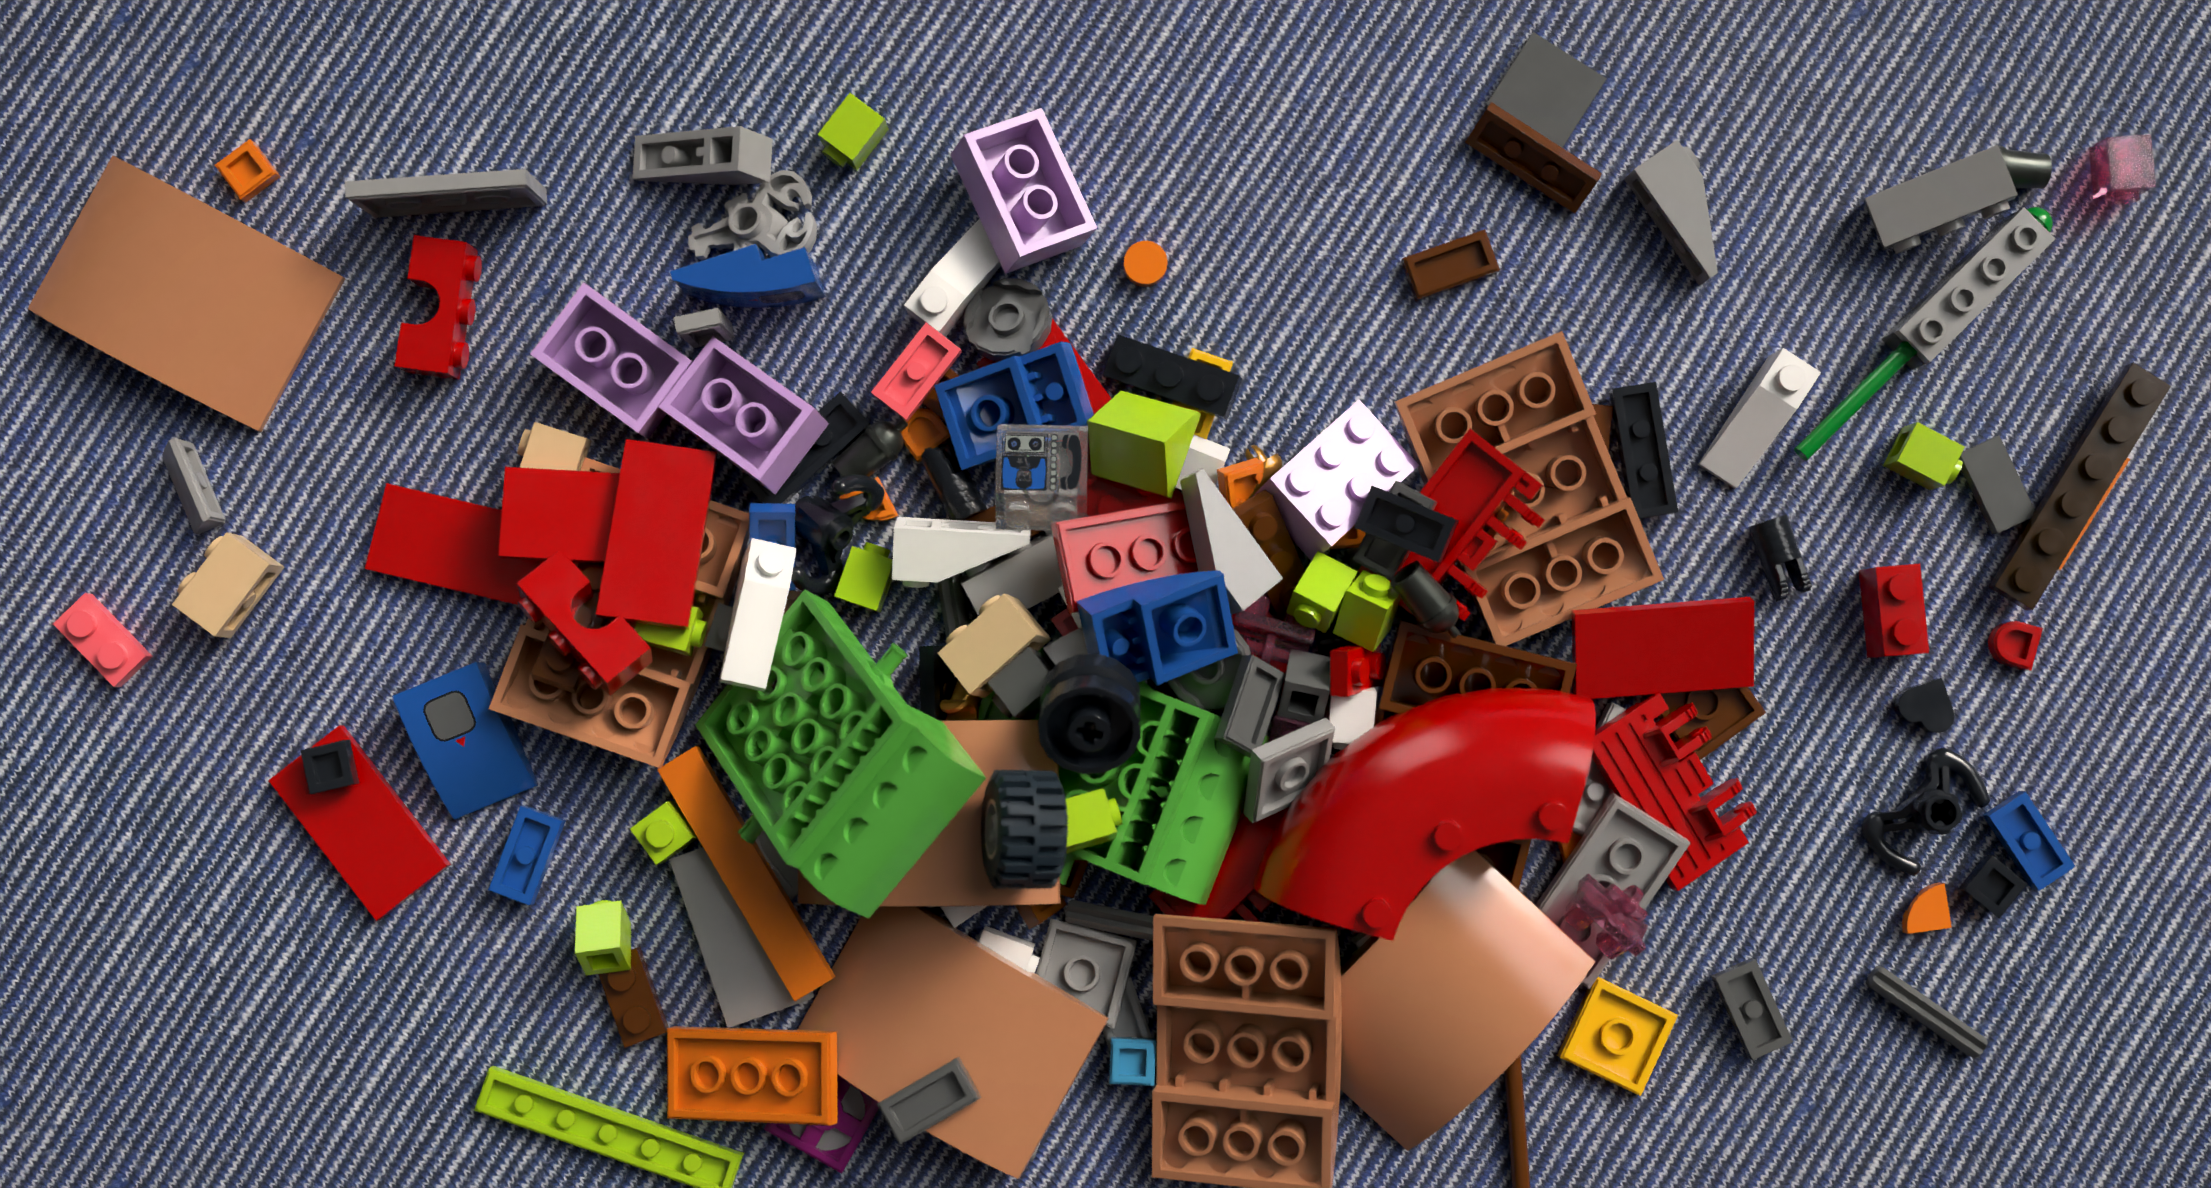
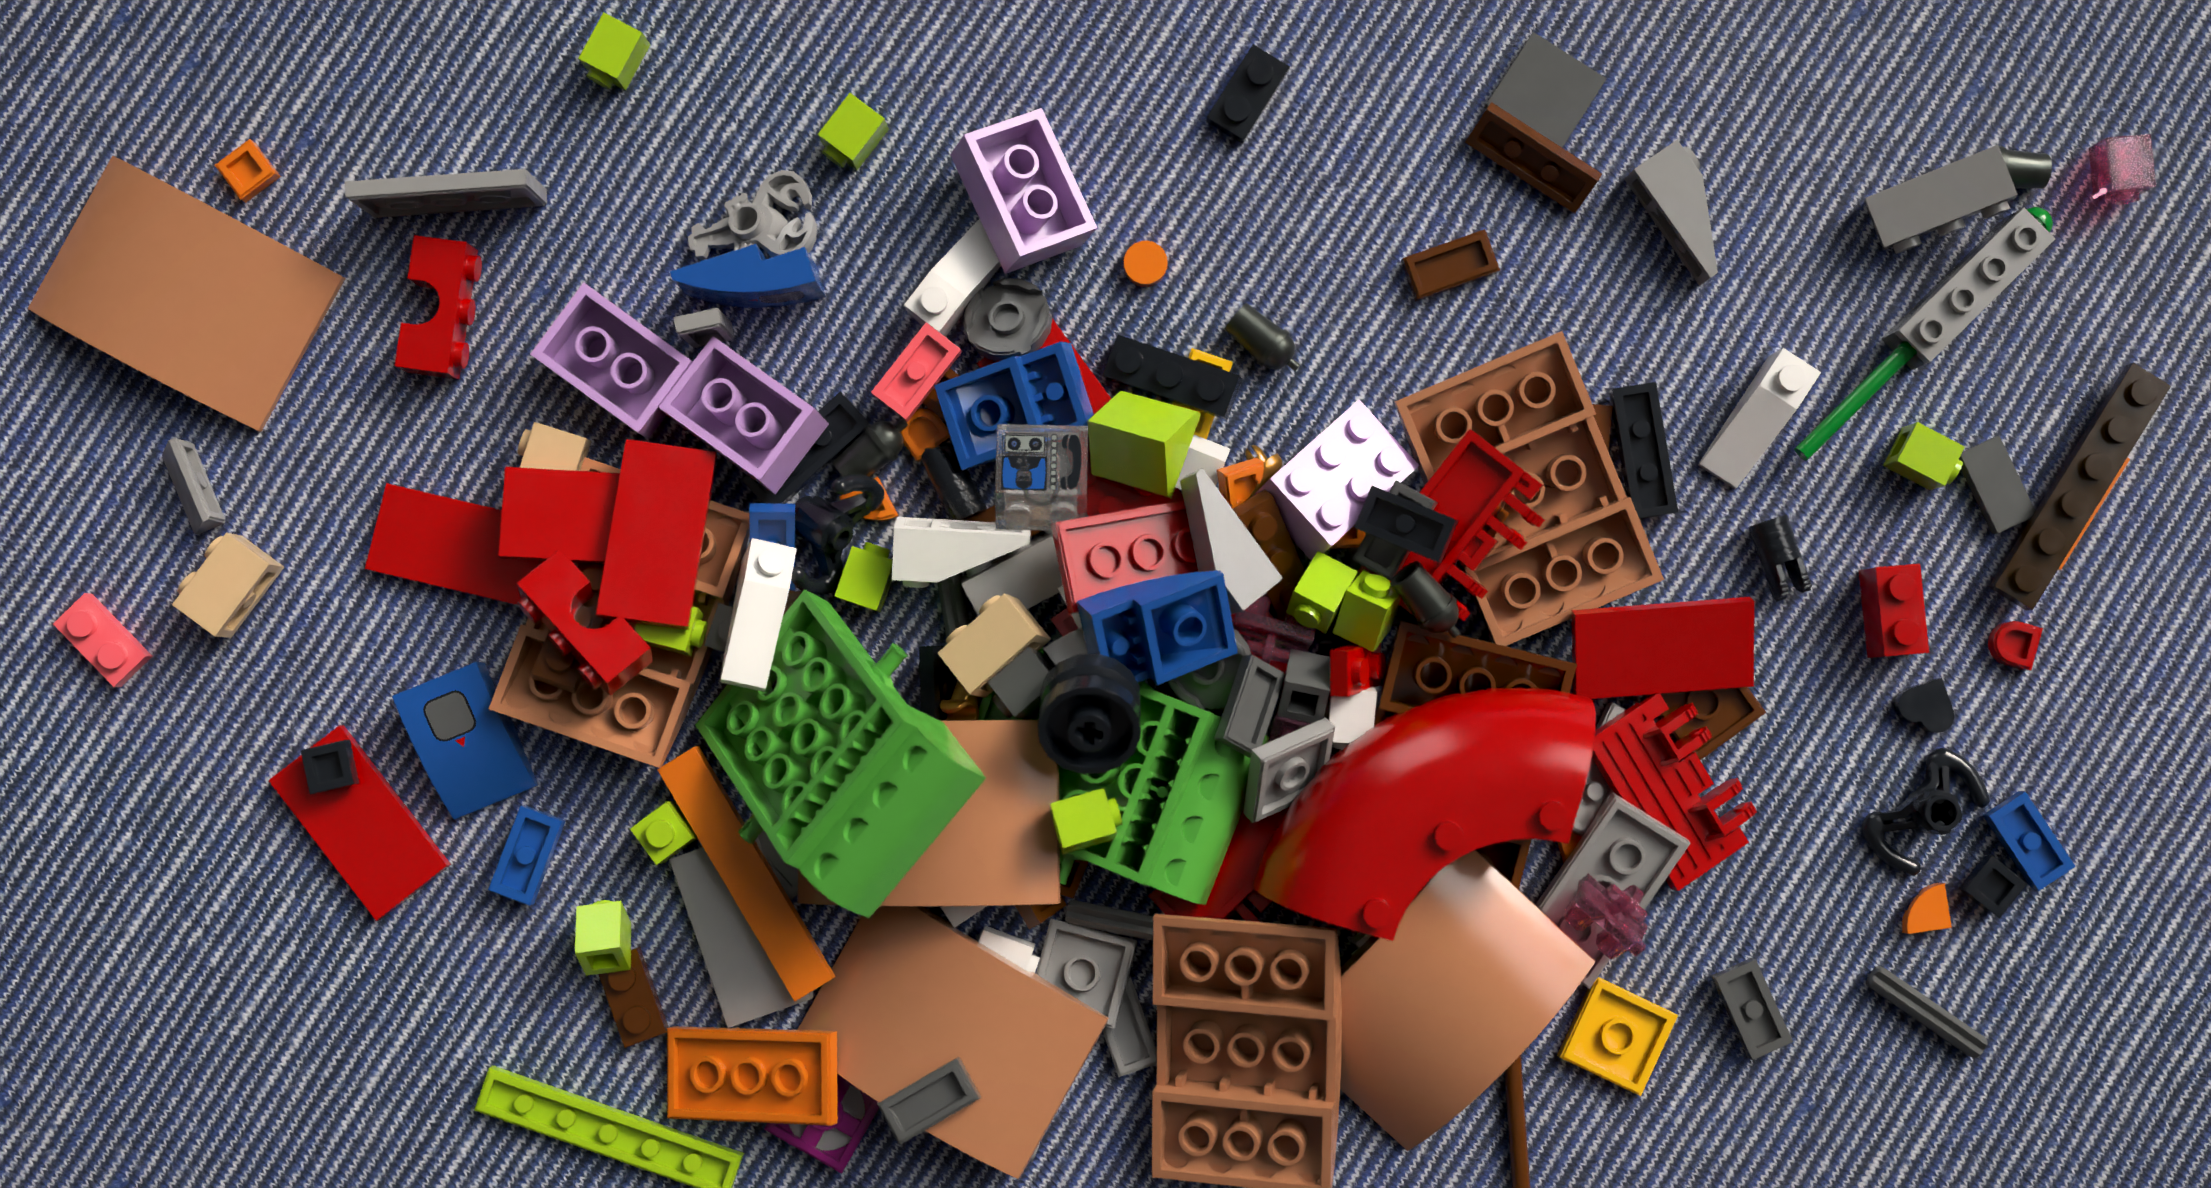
light grey slope [632,126,773,185] -> none
black wheel [981,770,1068,889] -> none
dark azure tile [1109,1036,1156,1086] -> none
none -> lime brick [578,12,650,90]
none -> black plate [1206,44,1290,144]
none -> pearl dark grey piece [1224,303,1300,371]

